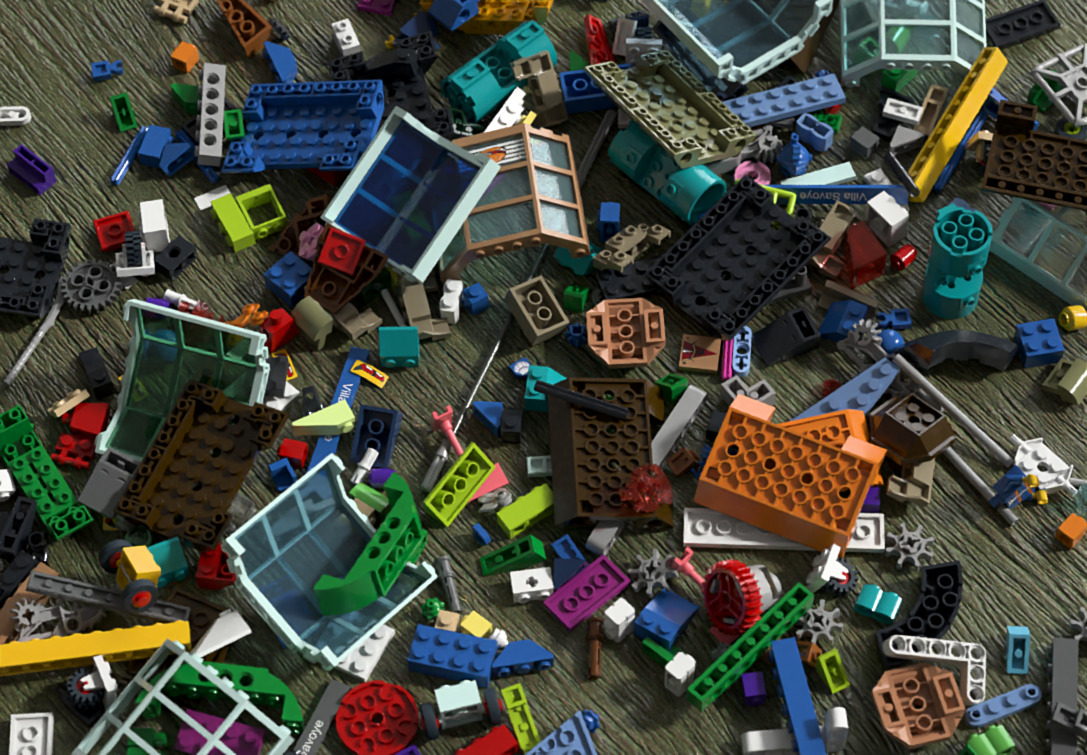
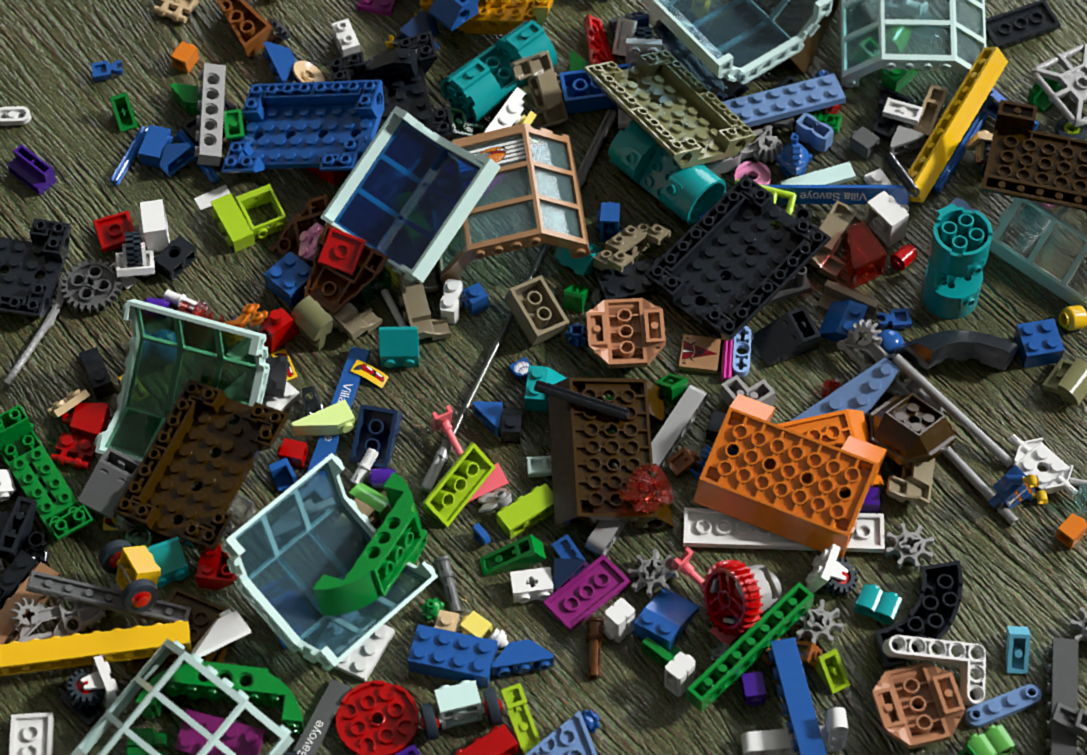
none -> tan dish [293,61,325,82]

